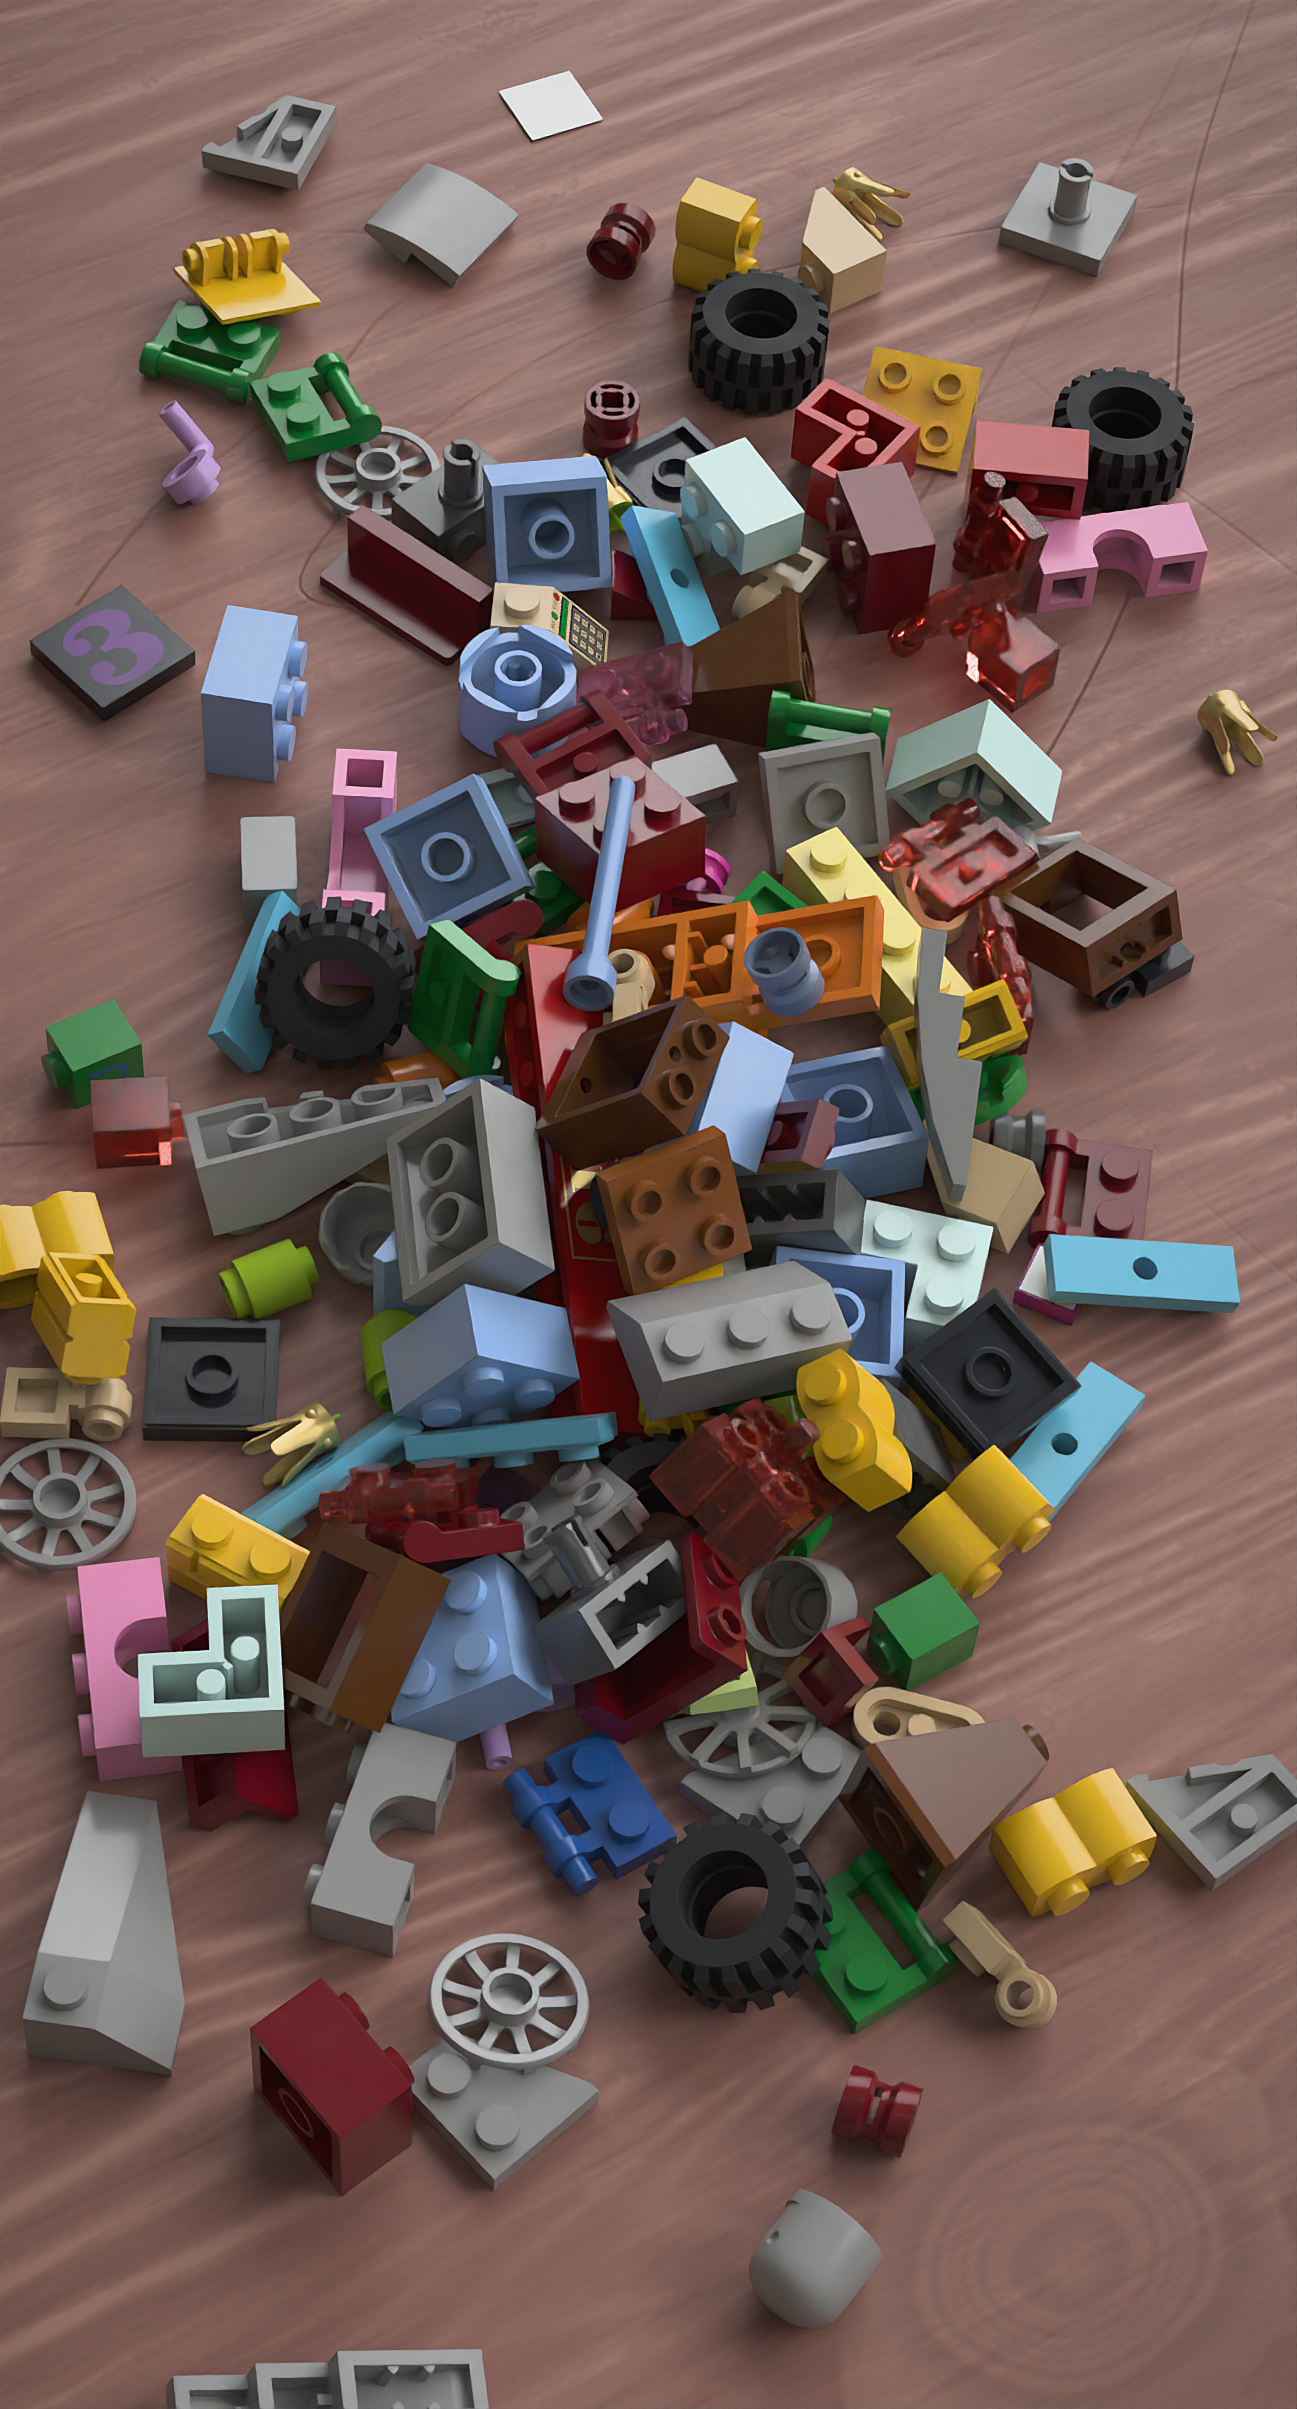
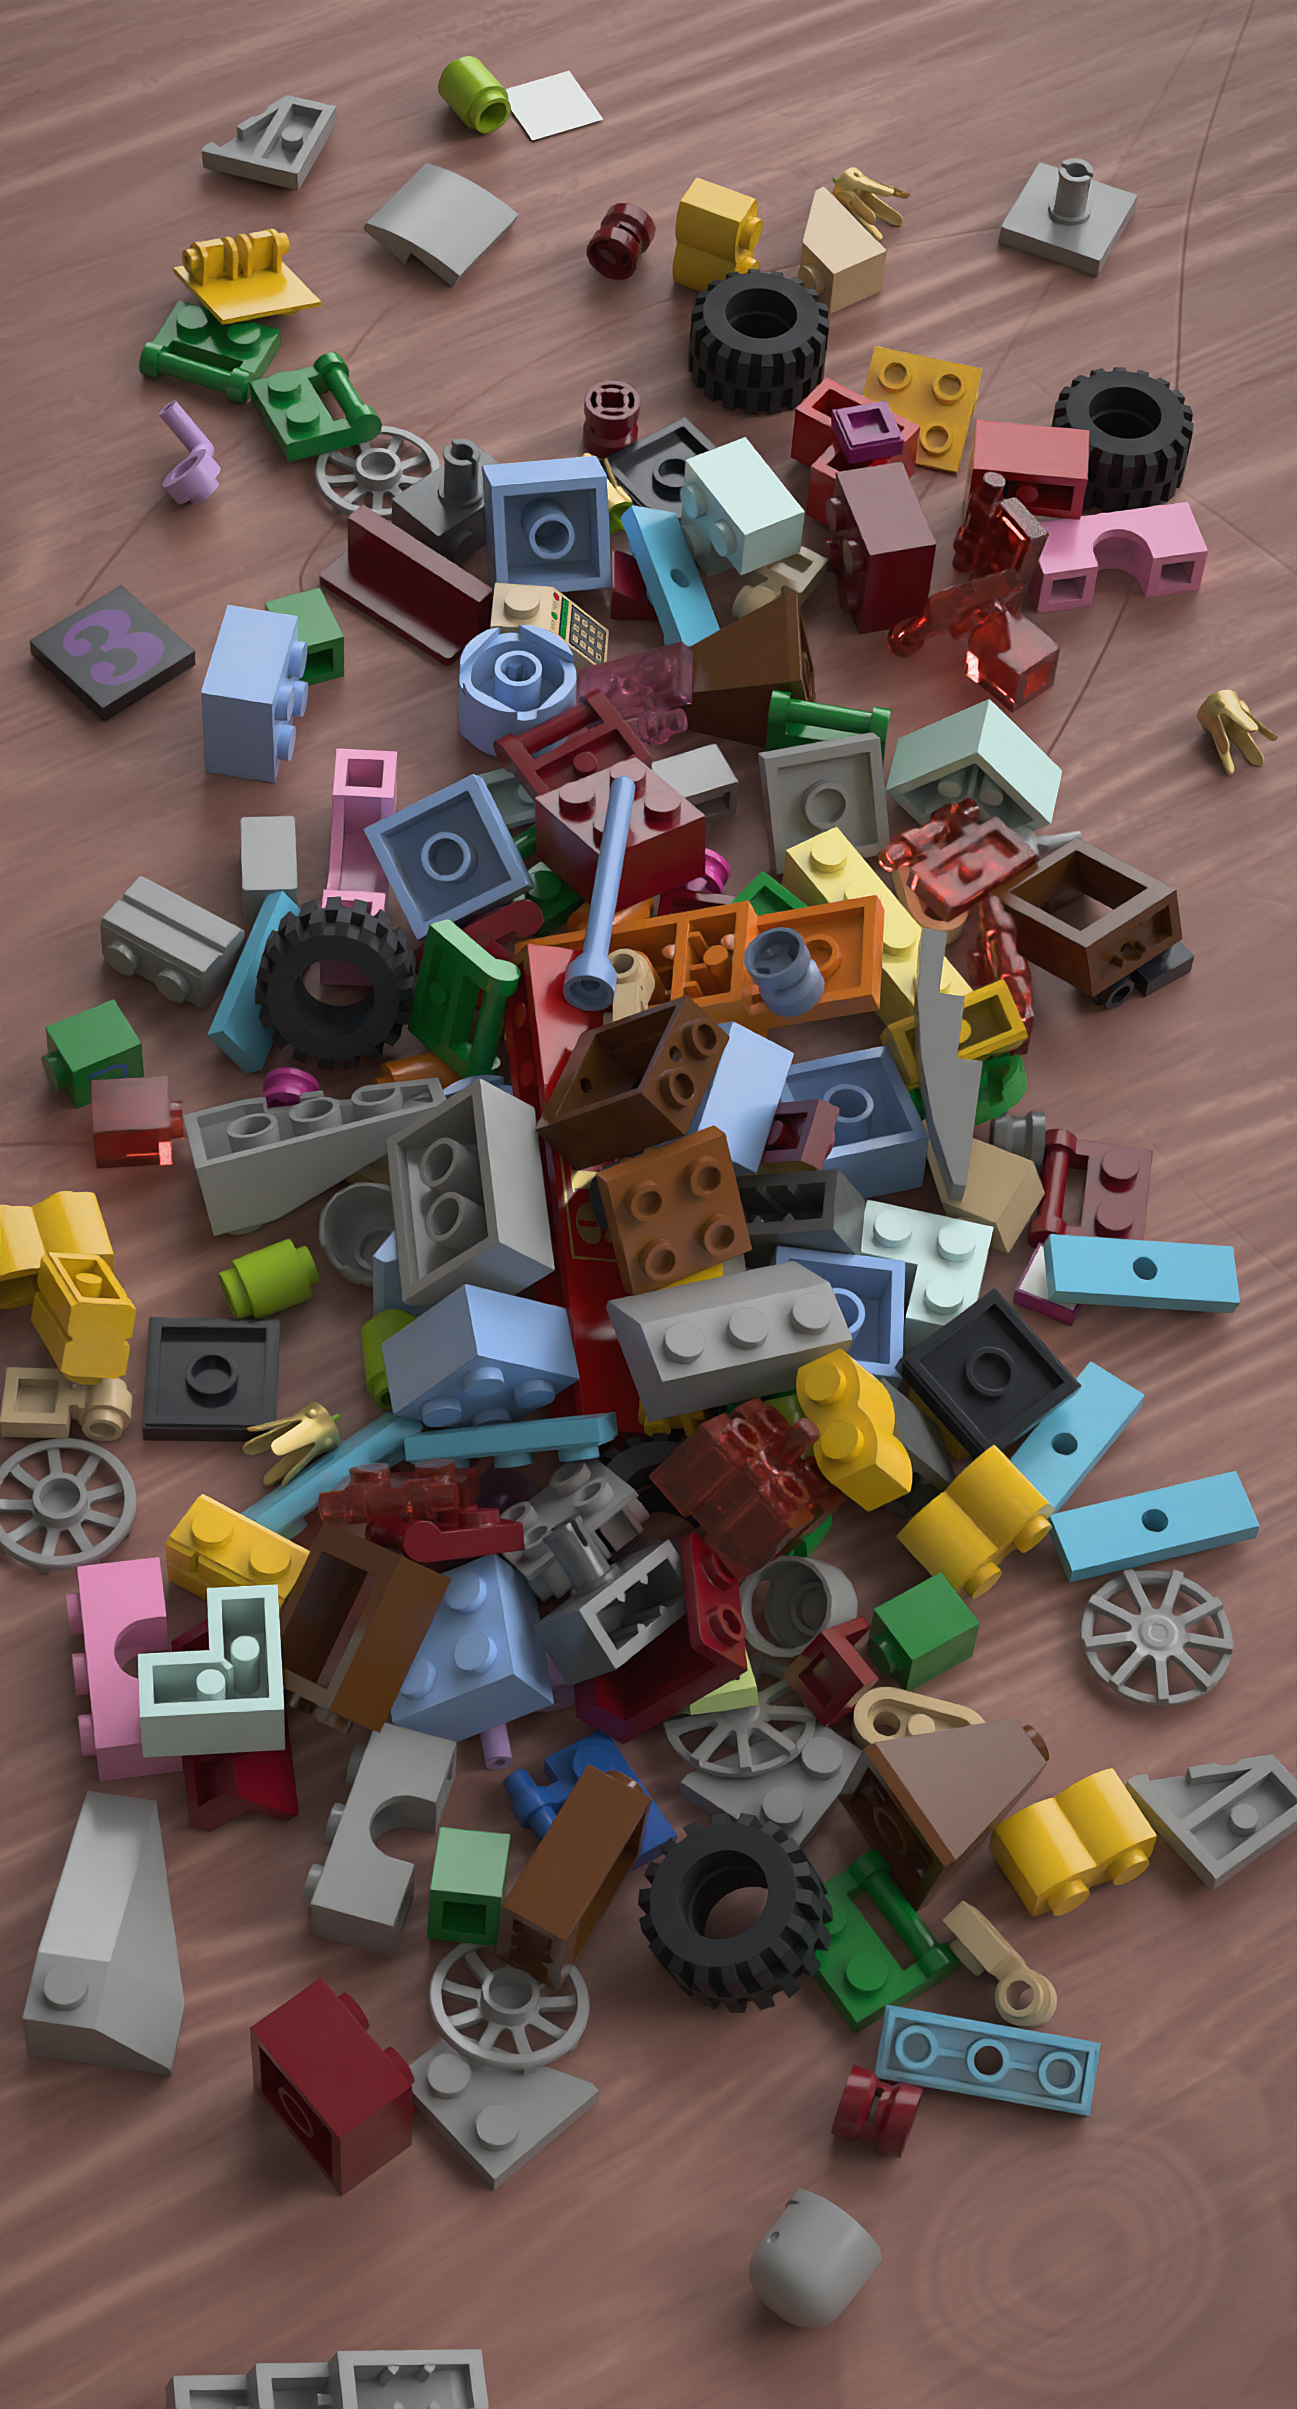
none -> light grey brick [100,876,245,1010]
none -> dark pink bush [261,1067,319,1108]
none -> brick [265,588,345,686]
none -> brick [427,1827,511,1946]
none -> lime brick [438,56,511,134]
none -> reddish brown window [496,1764,652,1992]
none -> magenta tile [831,401,904,464]
none -> medium azure tile [875,2004,1101,2116]
none -> medium azure tile [1048,1471,1260,1583]
none -> light grey wheel [1081,1568,1234,1706]

